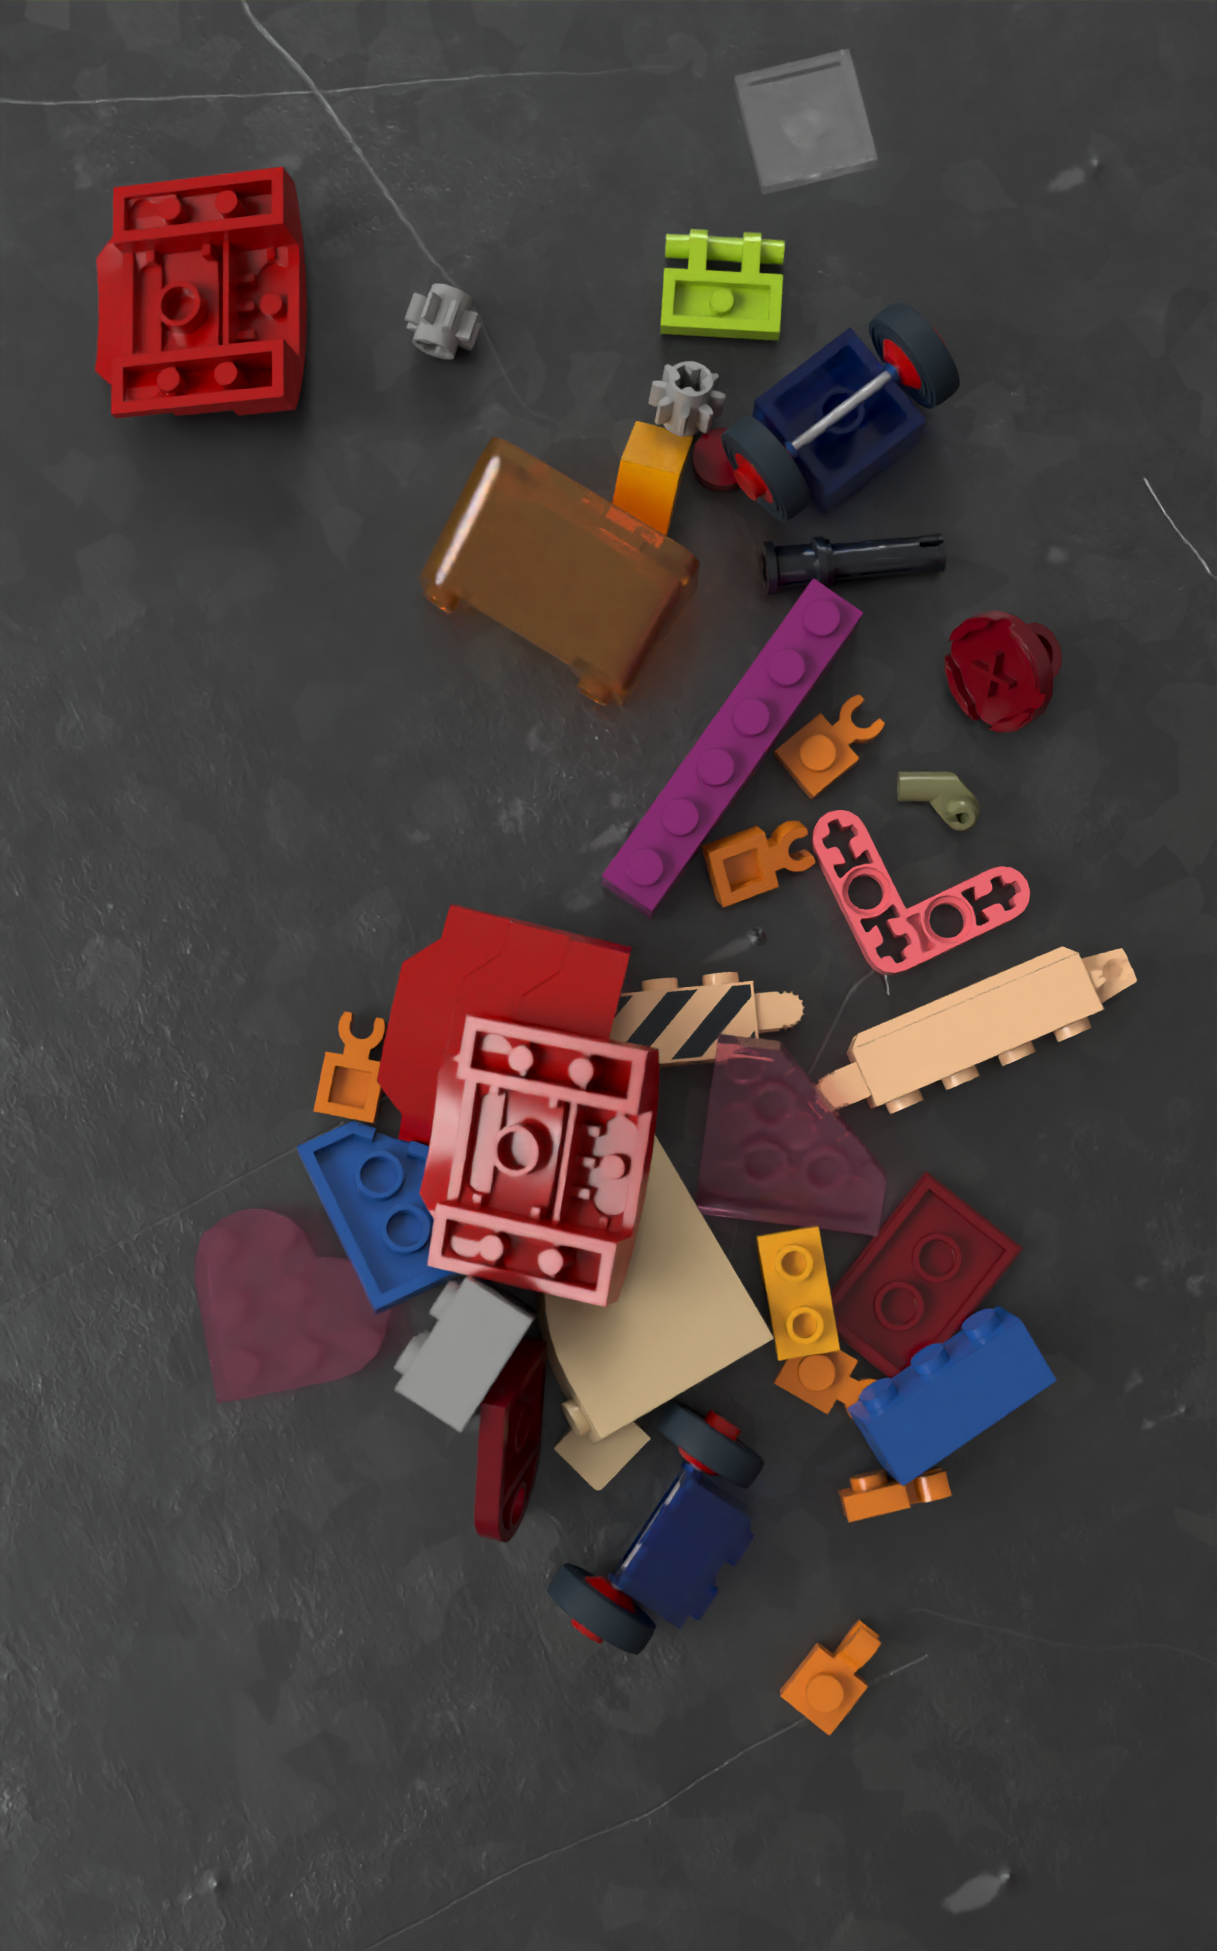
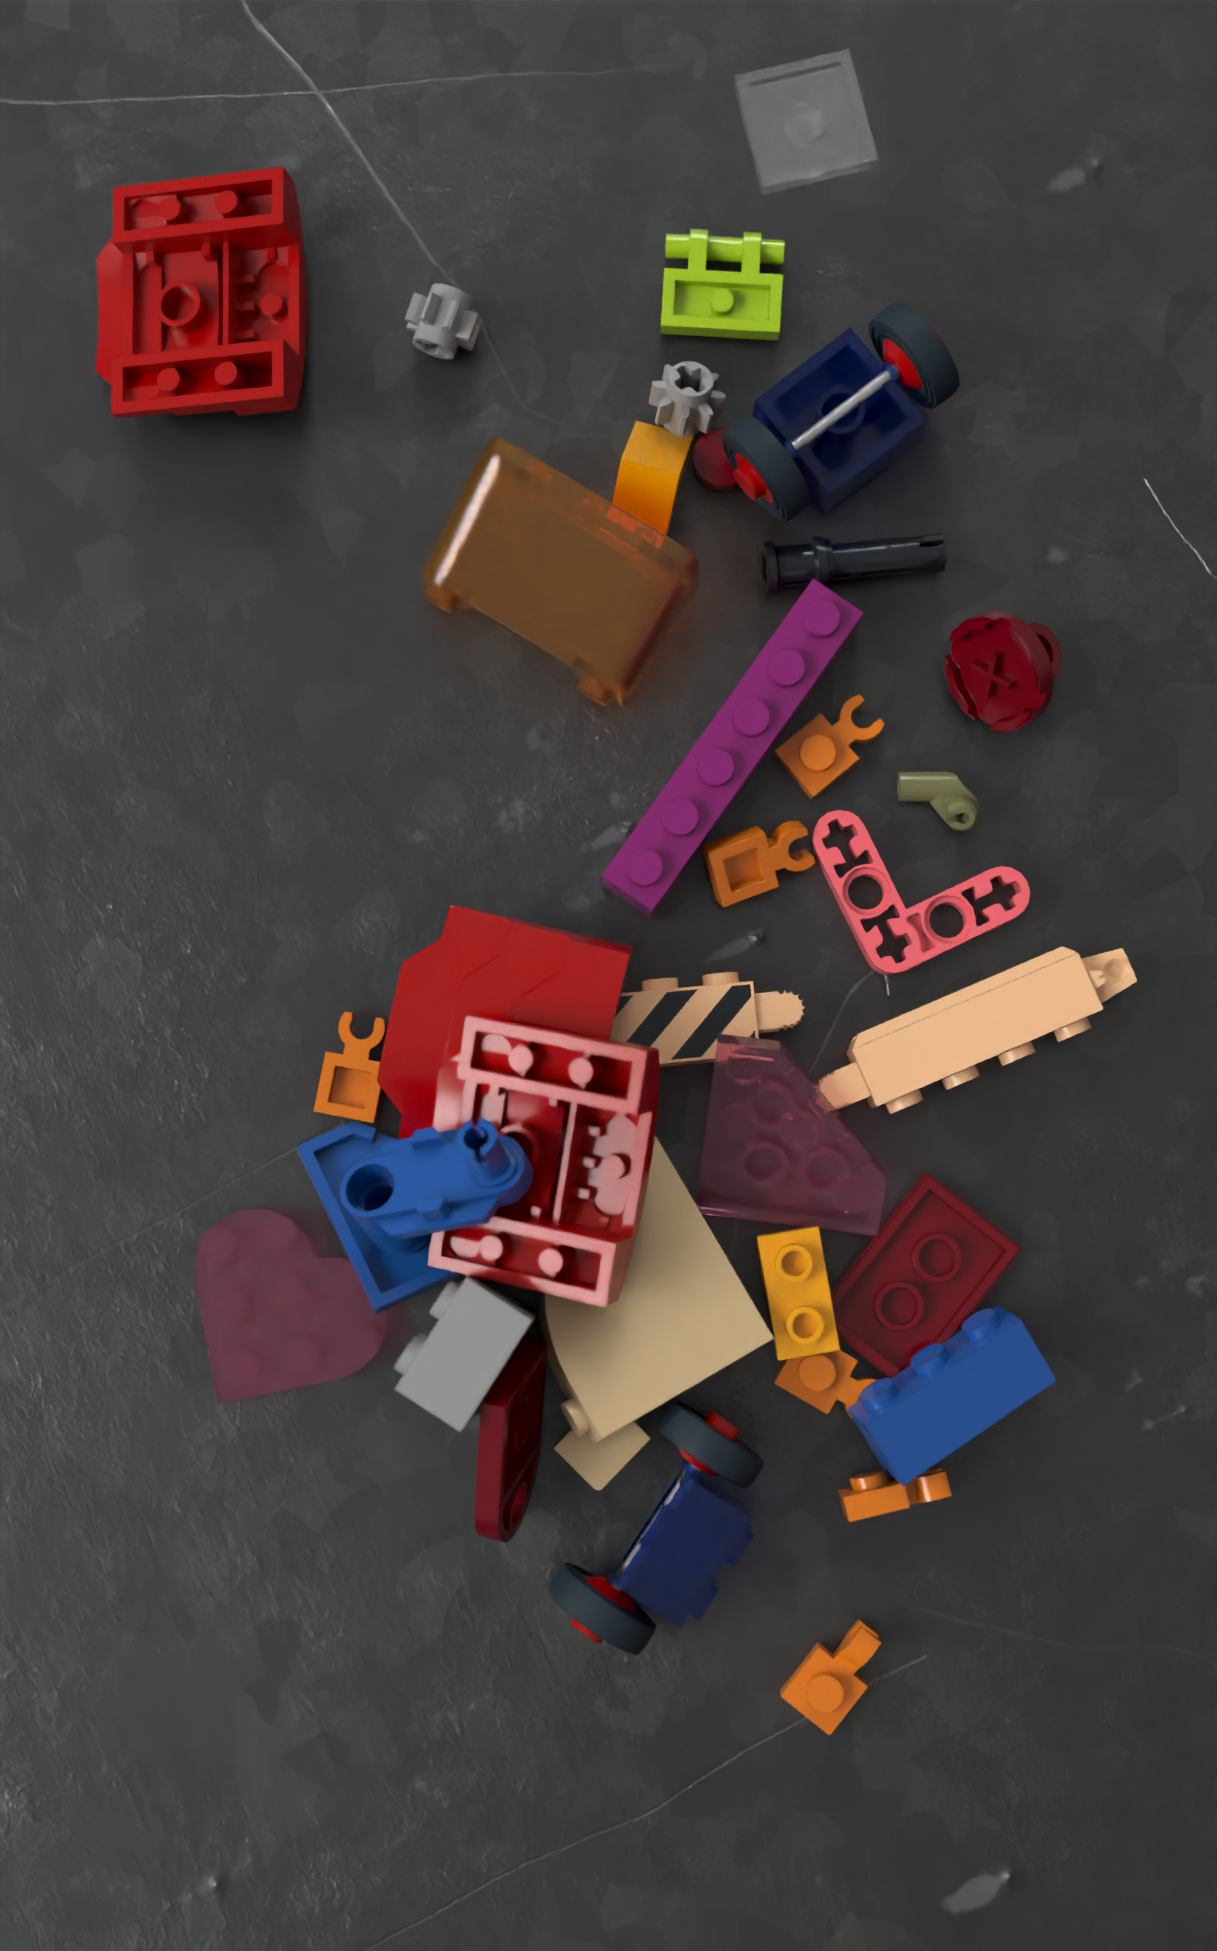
none -> blue piece [339,1118,533,1253]

